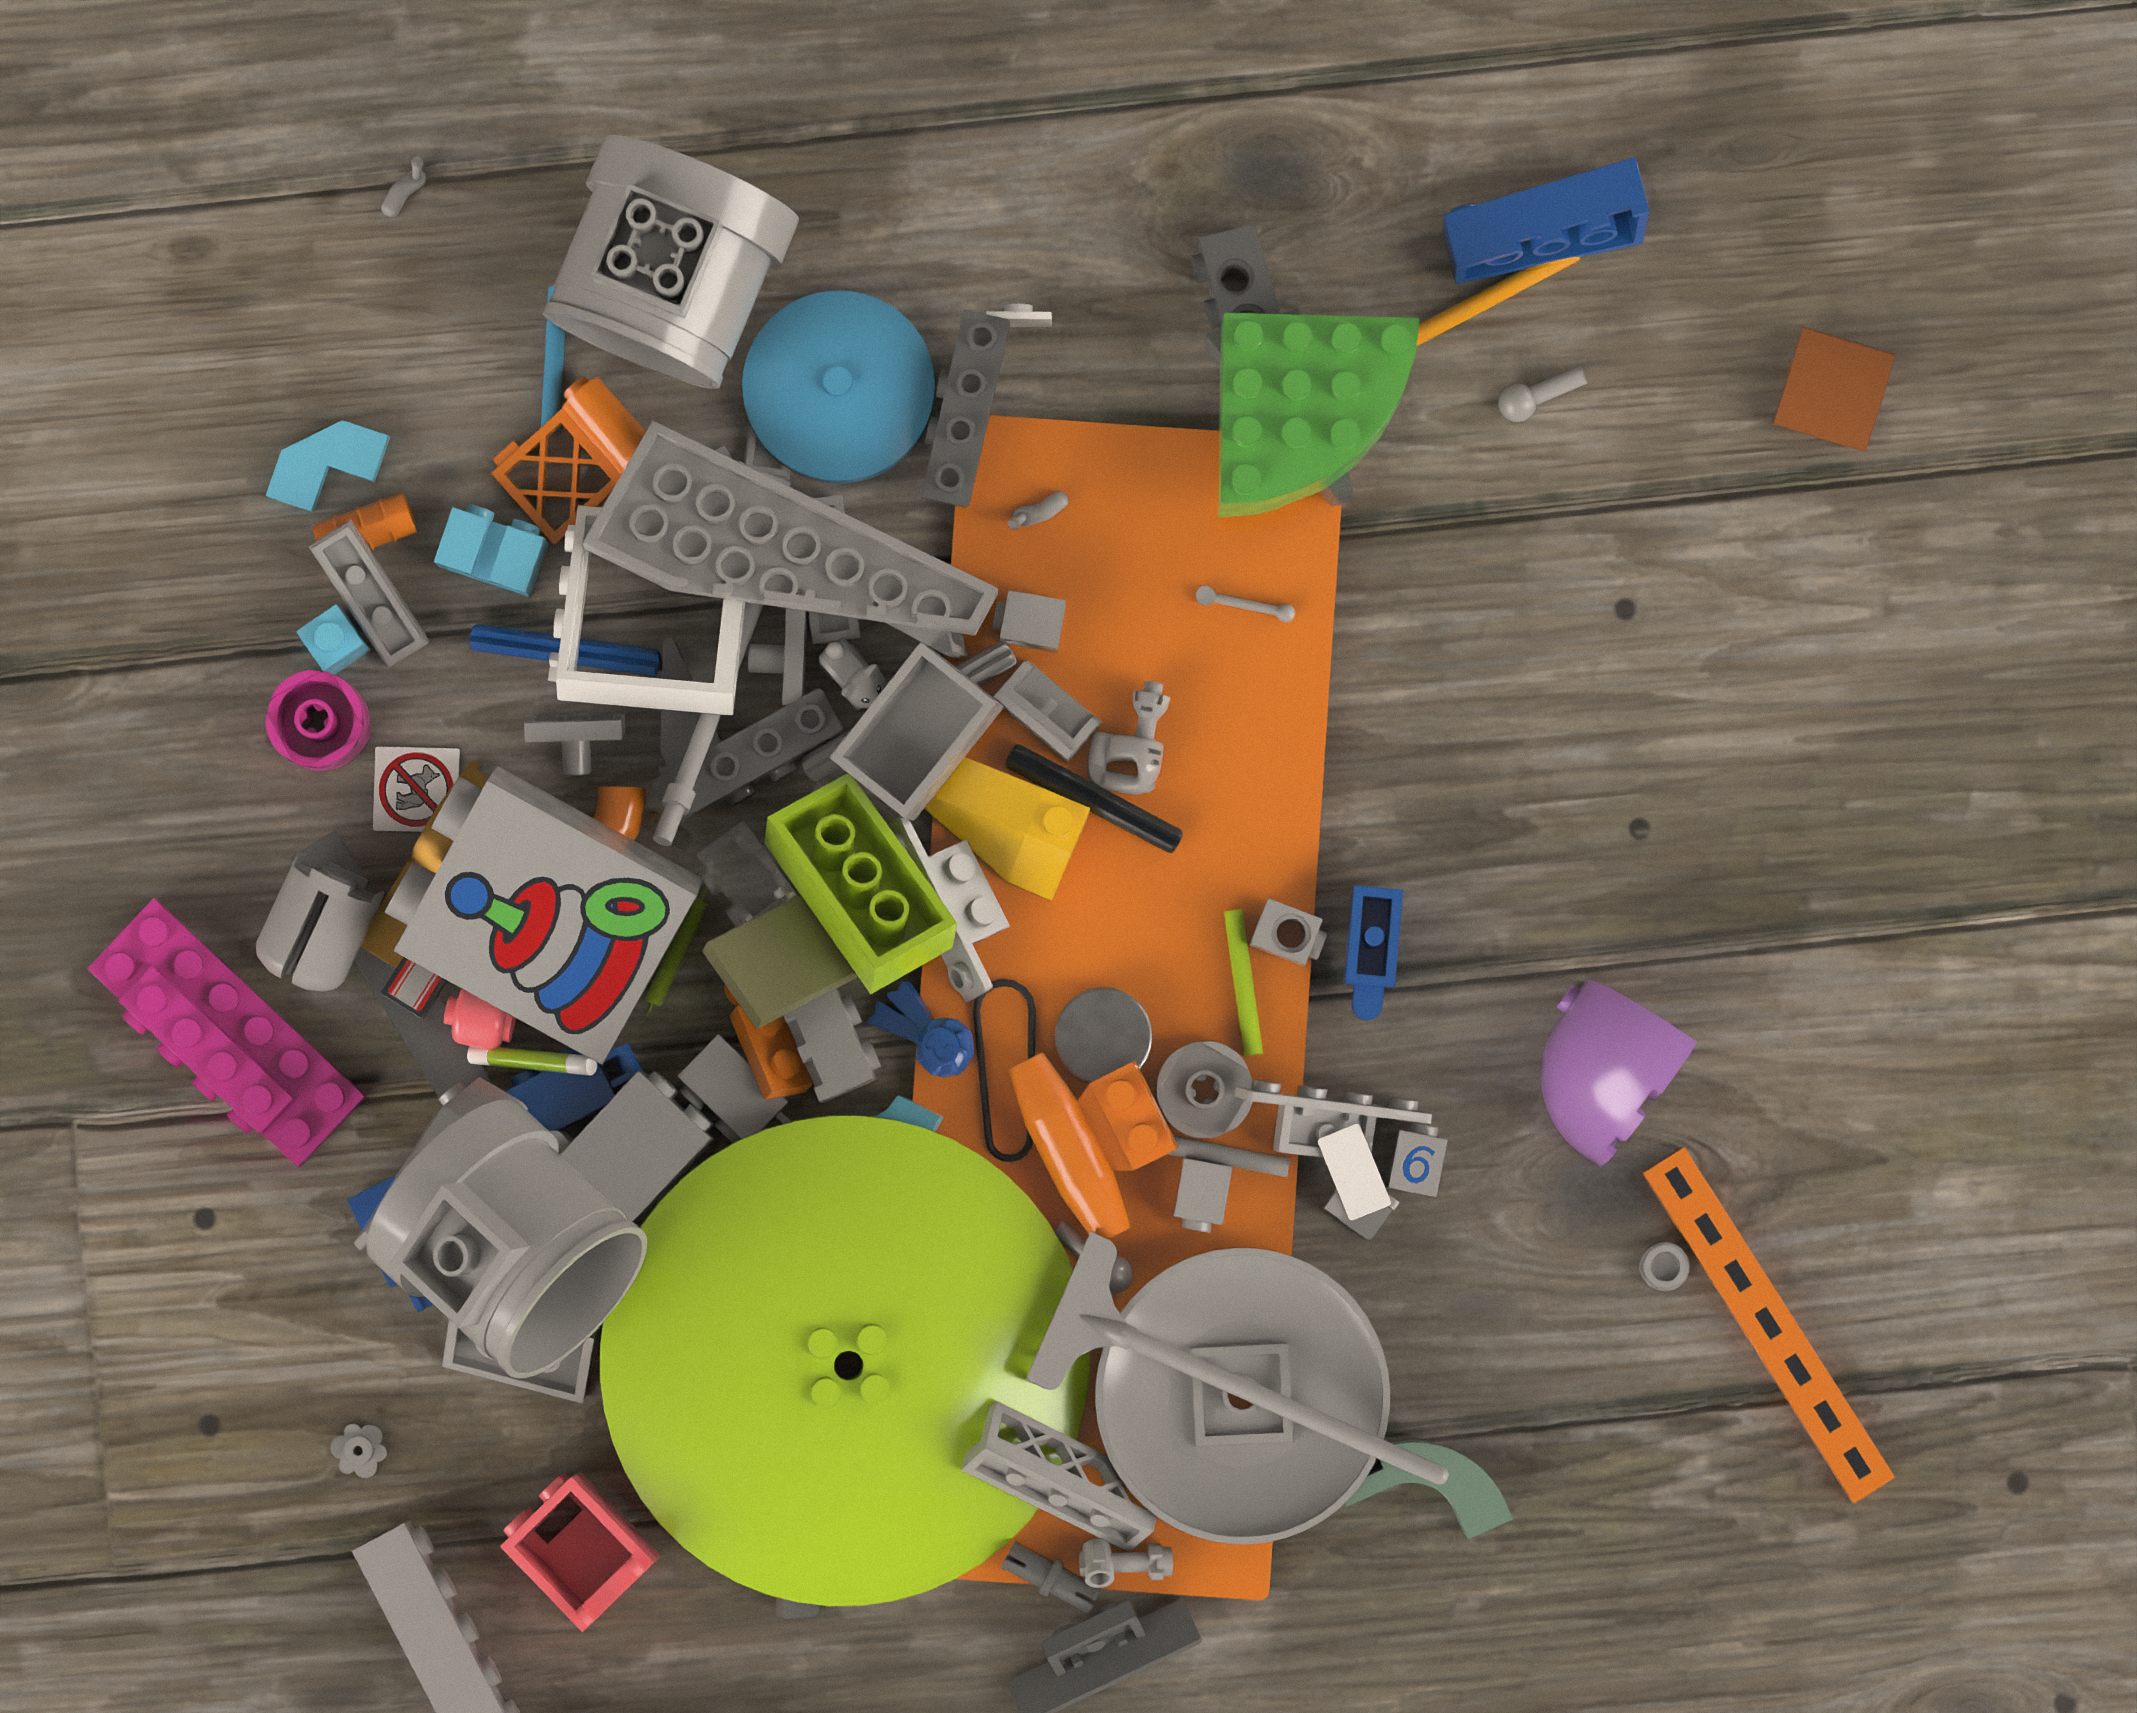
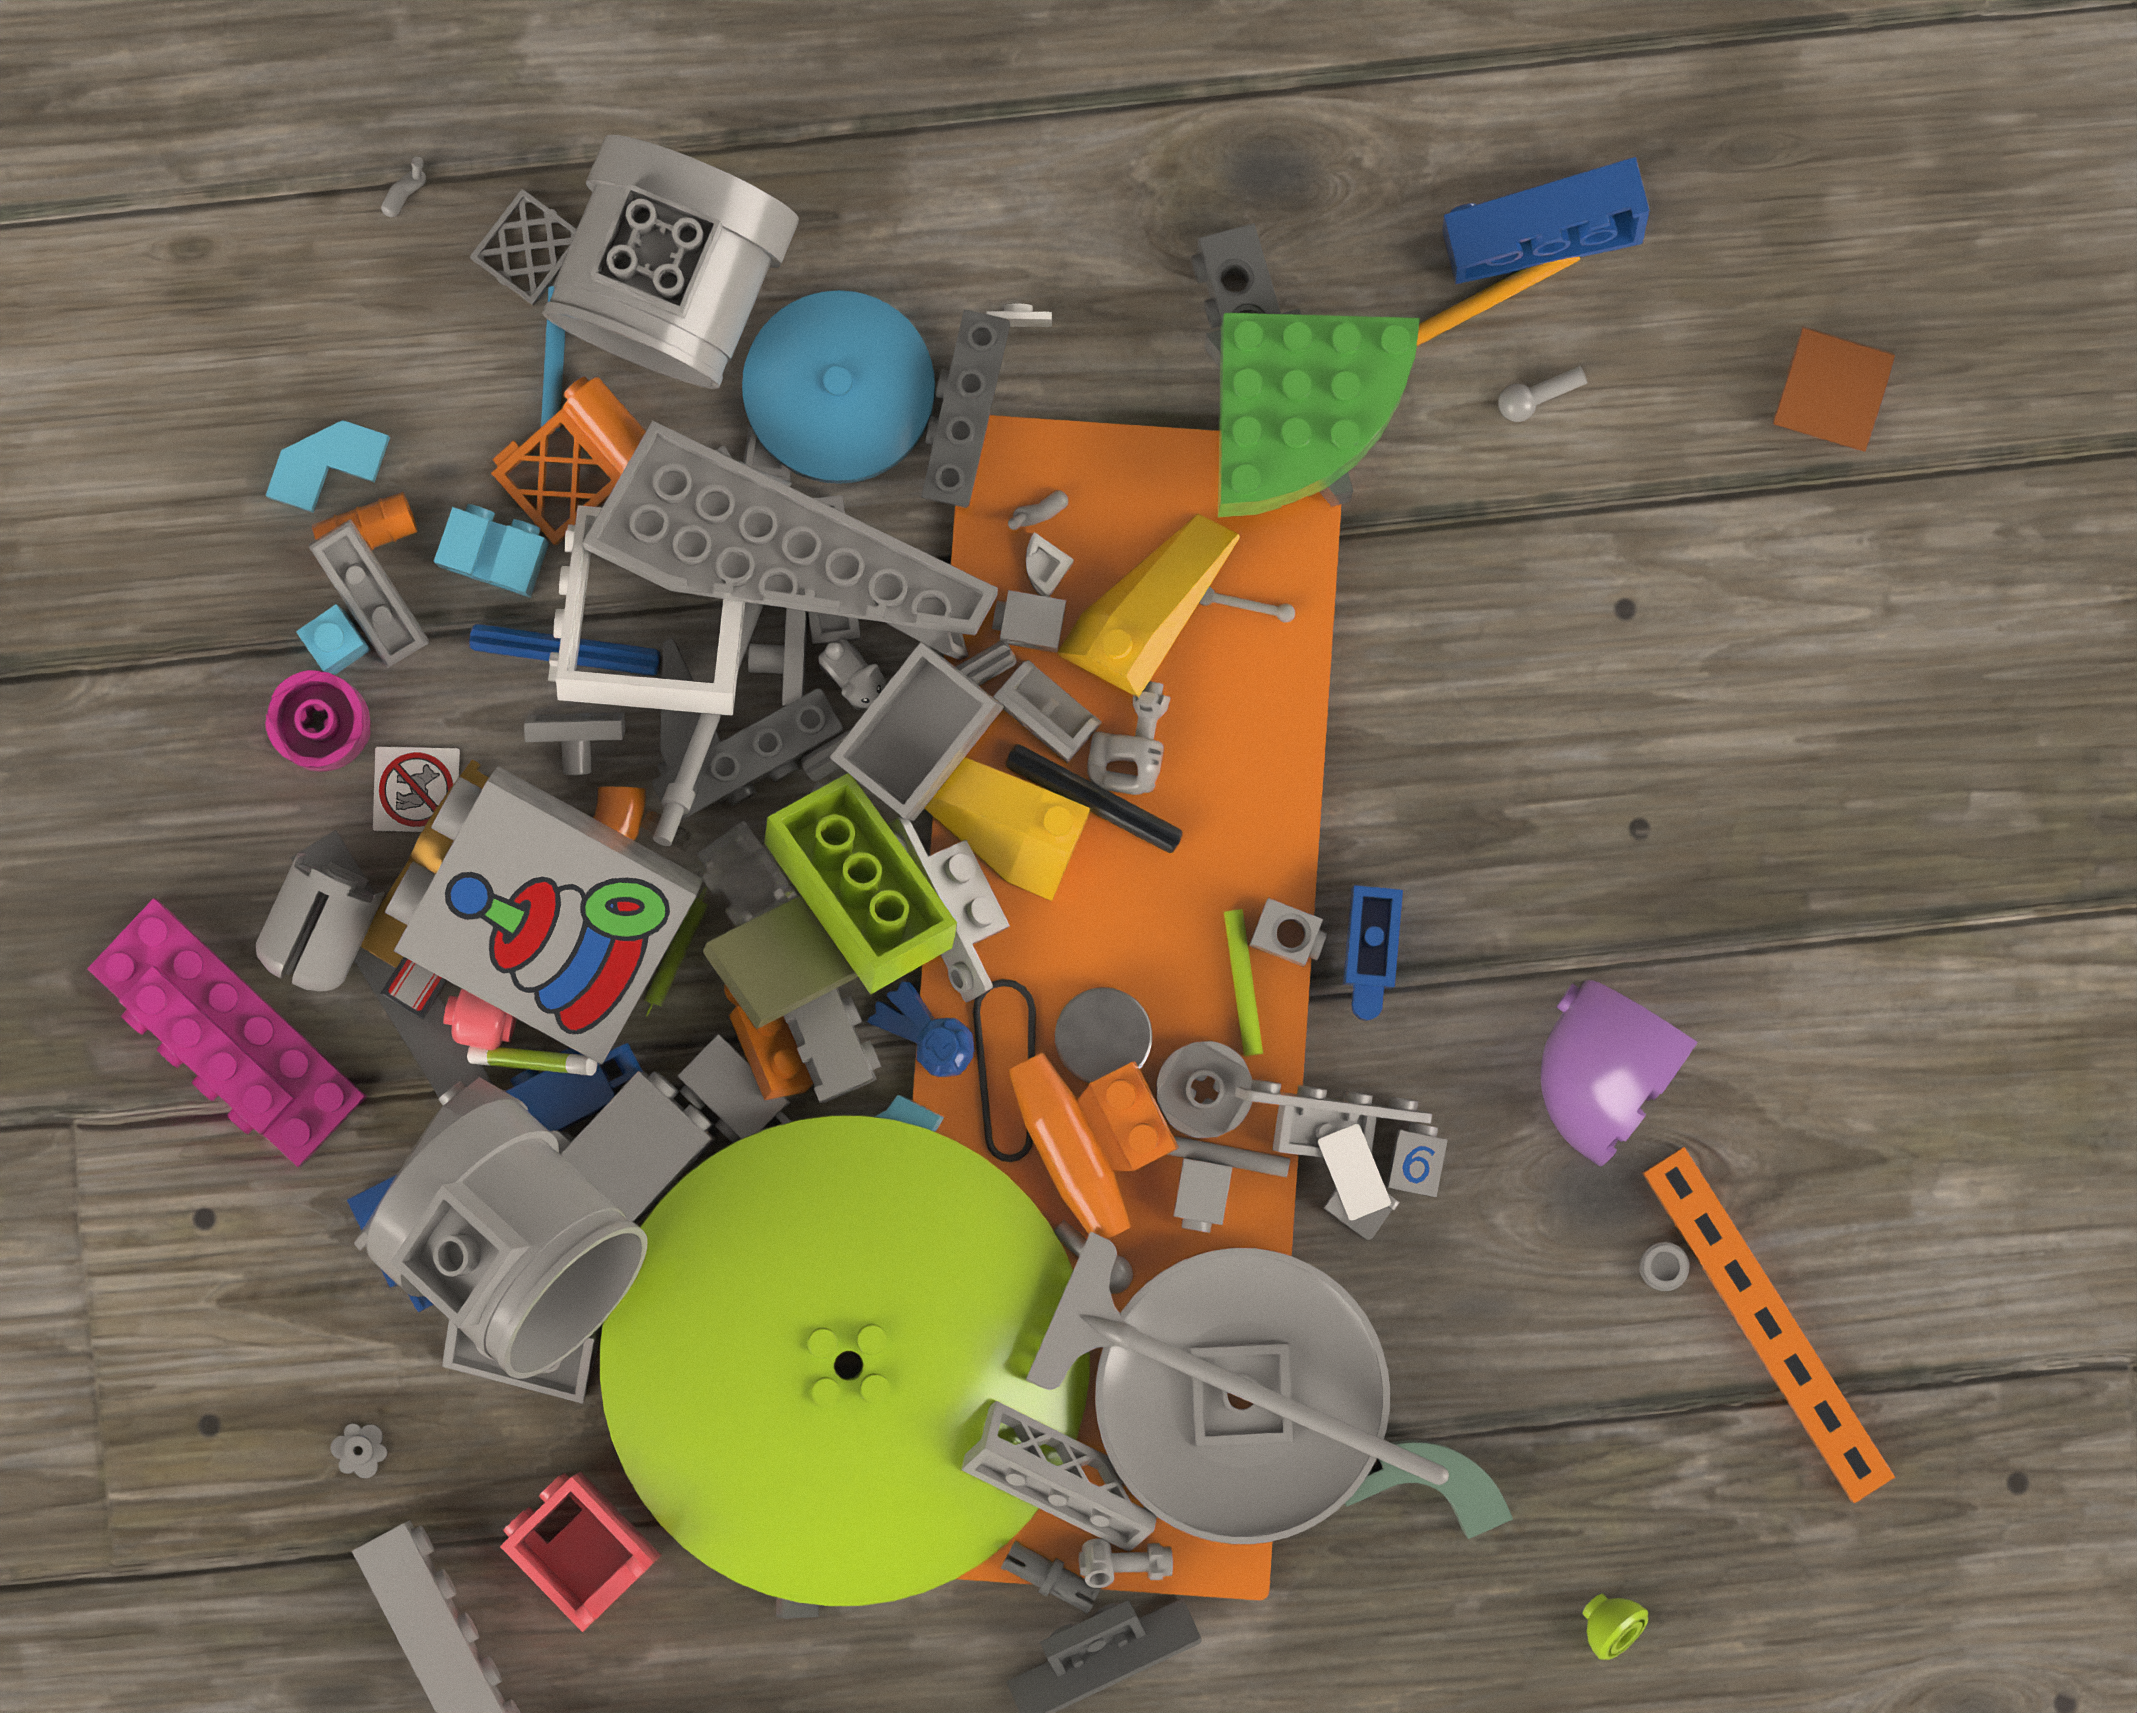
none -> light grey window [470,189,577,306]
none -> white tile [1026,532,1074,597]
none -> yellow wedge [1057,514,1240,698]
none -> lime brick [1582,1594,1648,1660]

